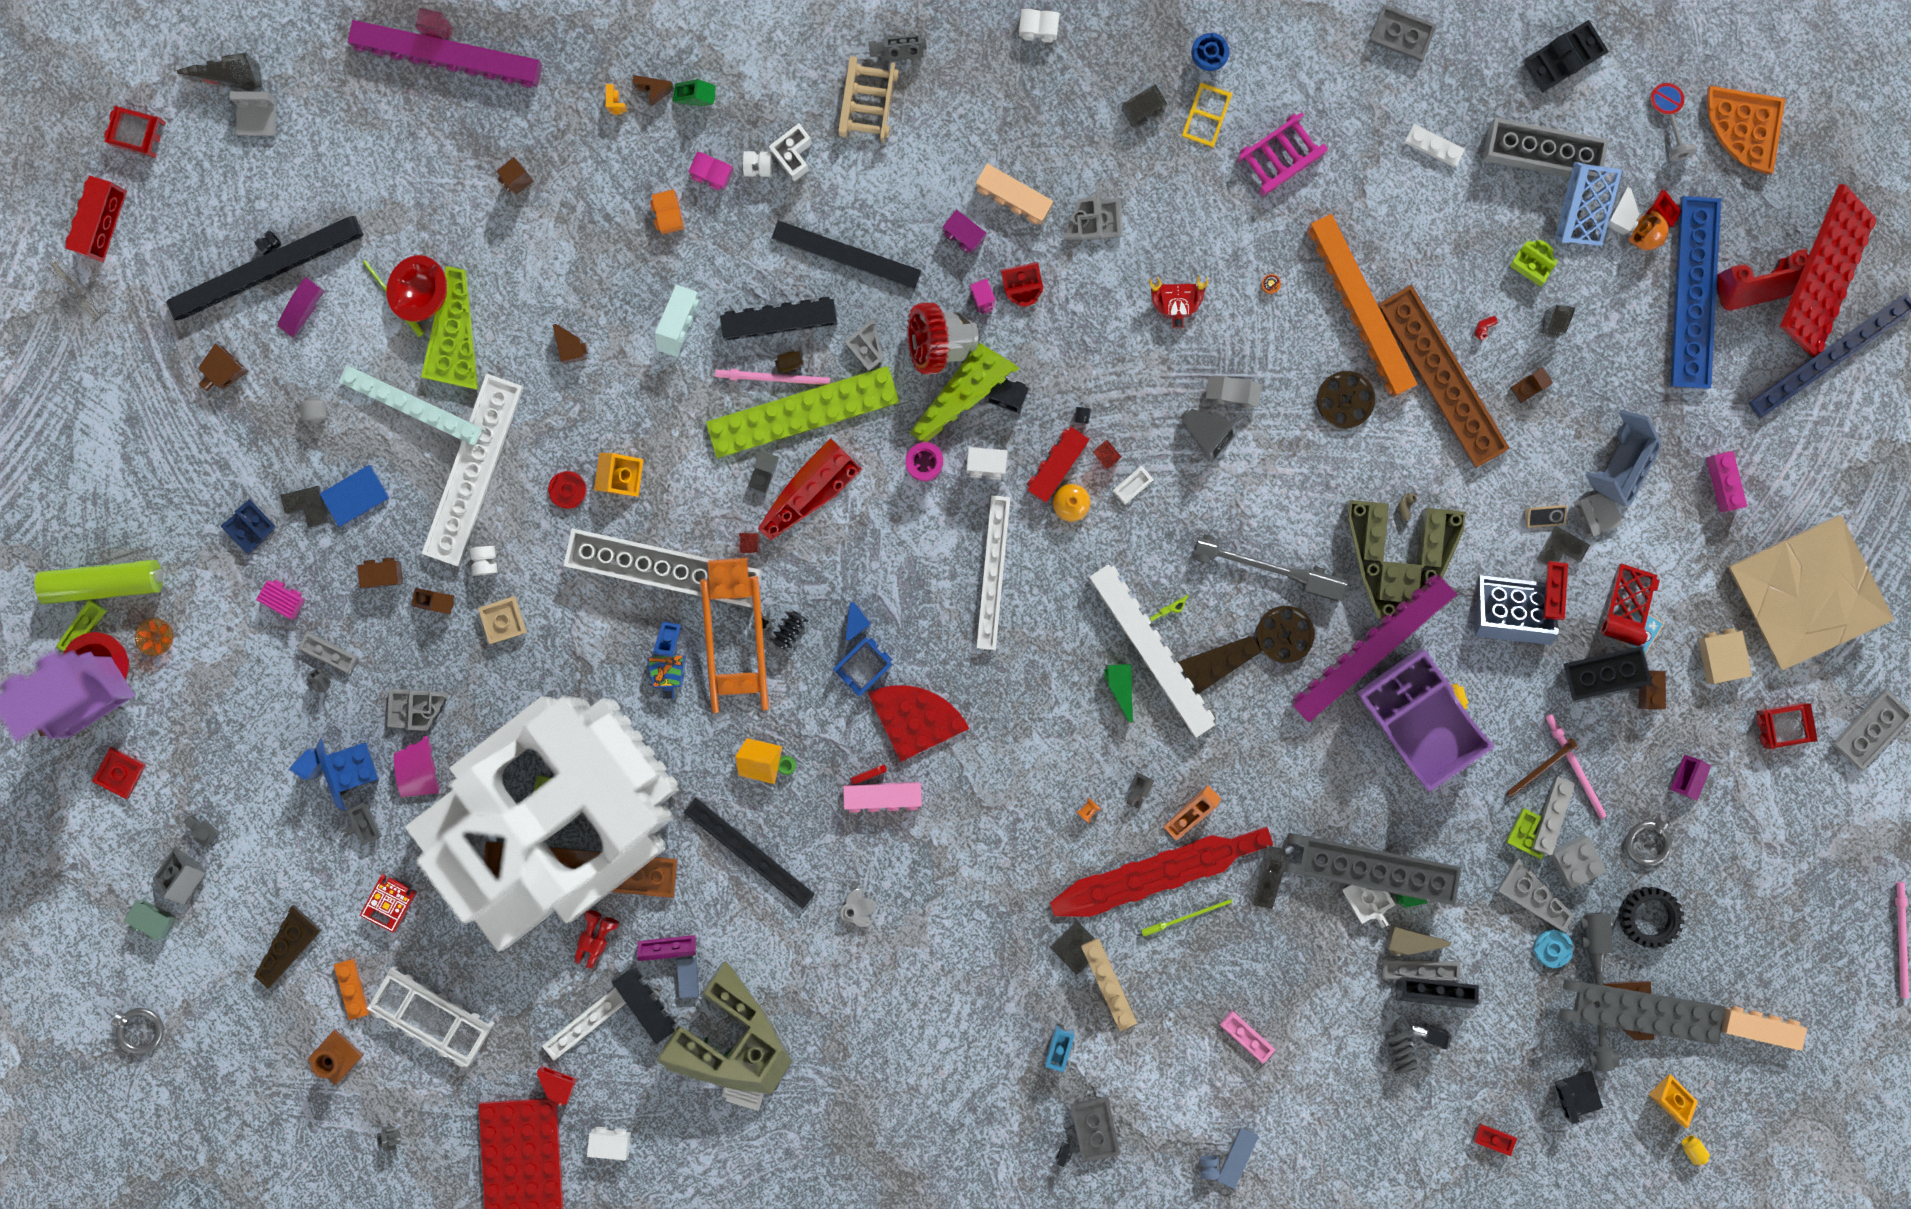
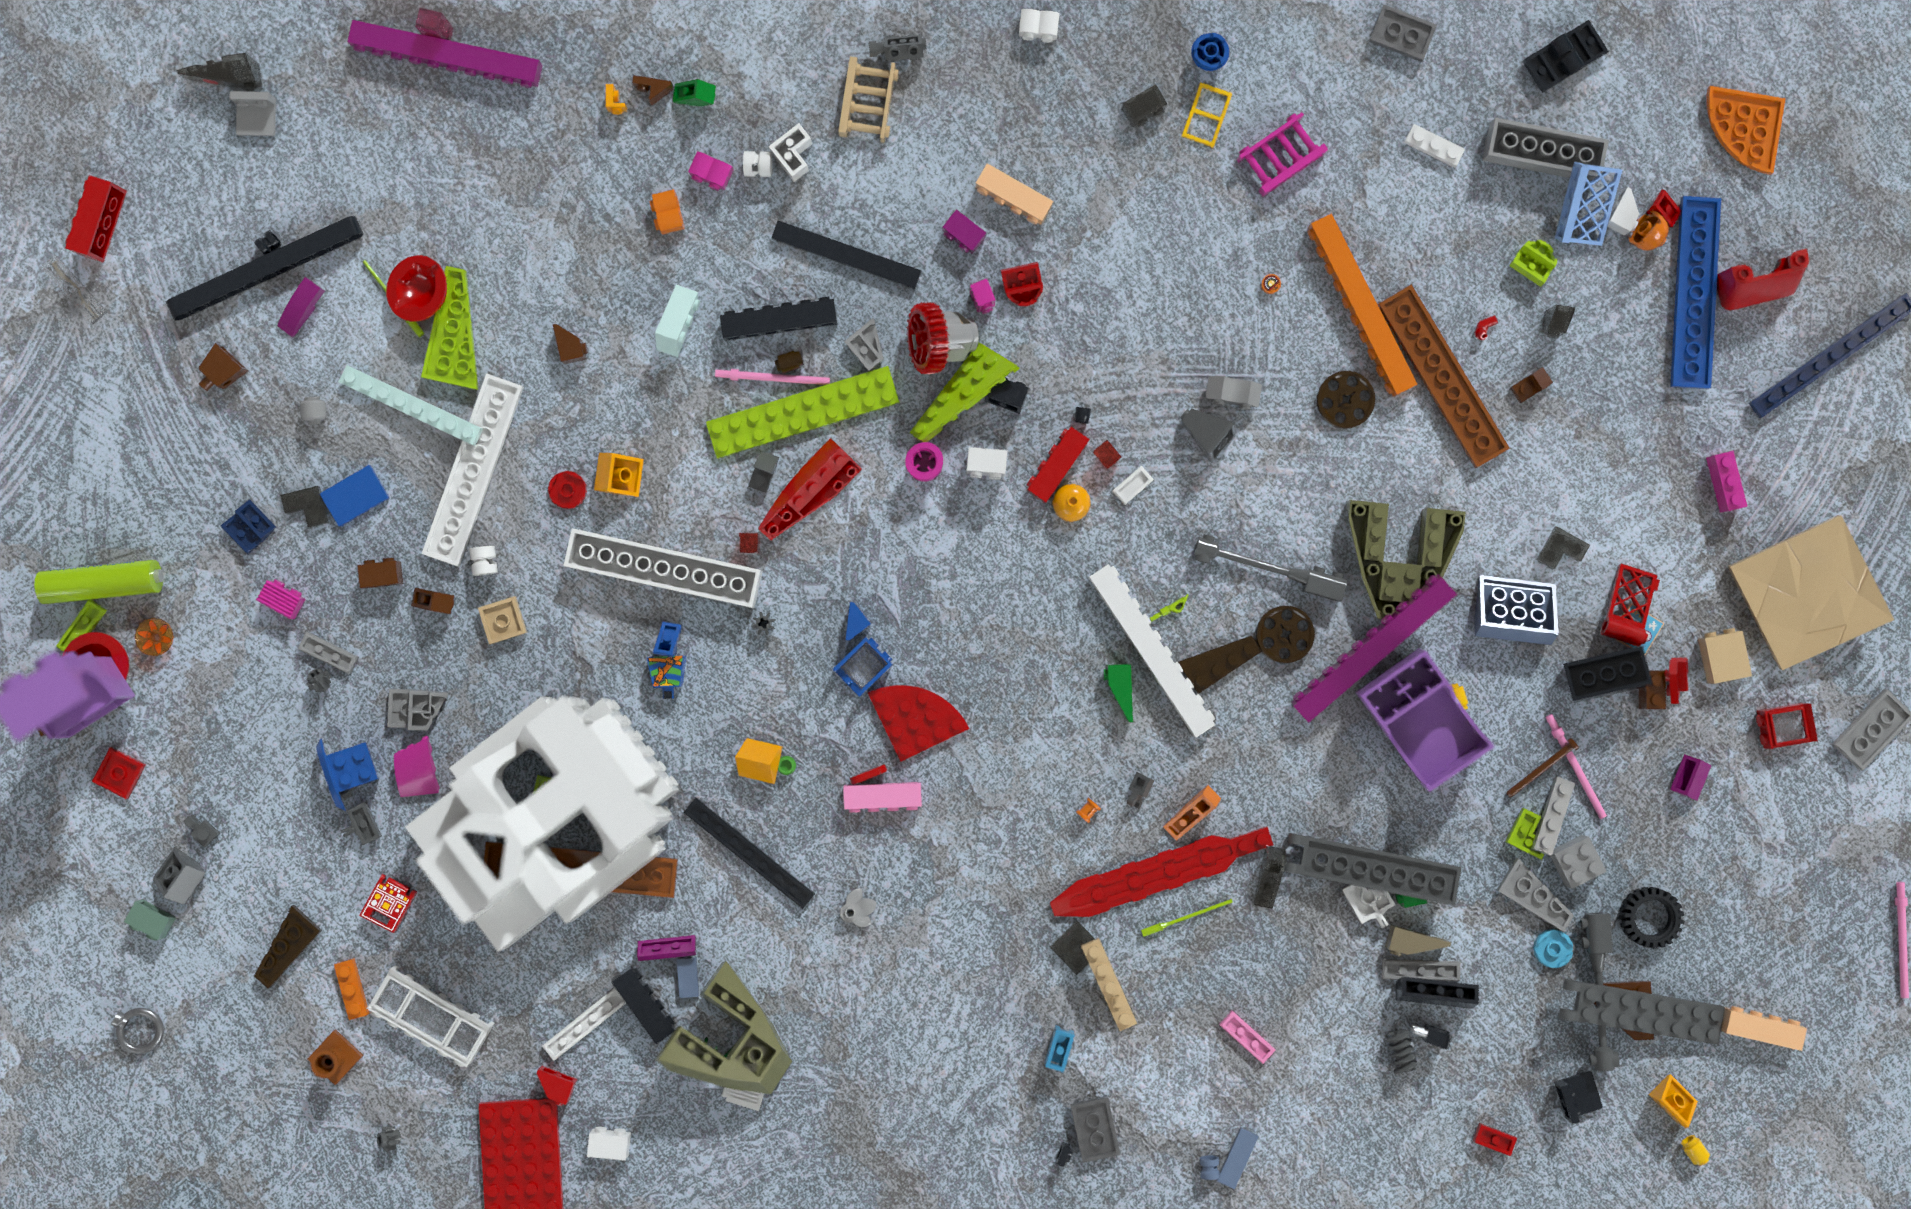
red window [104,105,166,158] -> none
blue slope [289,747,322,780] -> none
reddish brown brick [496,157,534,195] -> none
red piece [574,909,619,969] -> none
orange plate [700,558,769,713] -> none
black piece [769,609,809,652] -> none
white plate [977,495,1010,650] -> none
light grey slope [1063,196,1123,240] -> none
red torso [1148,275,1208,329] -> none
dark tan arm [1398,493,1417,521] -> none
slope [1525,505,1567,528] -> none
red plate [1543,561,1568,621] -> none
light grey bracket [1573,493,1623,538] -> none
sand blue windscreen [1585,410,1661,507] -> none
flat silver piece [1625,817,1672,867] -> none
piece [1650,83,1697,161] -> none
red plate [1780,184,1876,357] -> none
none -> red slope [1665,657,1689,704]

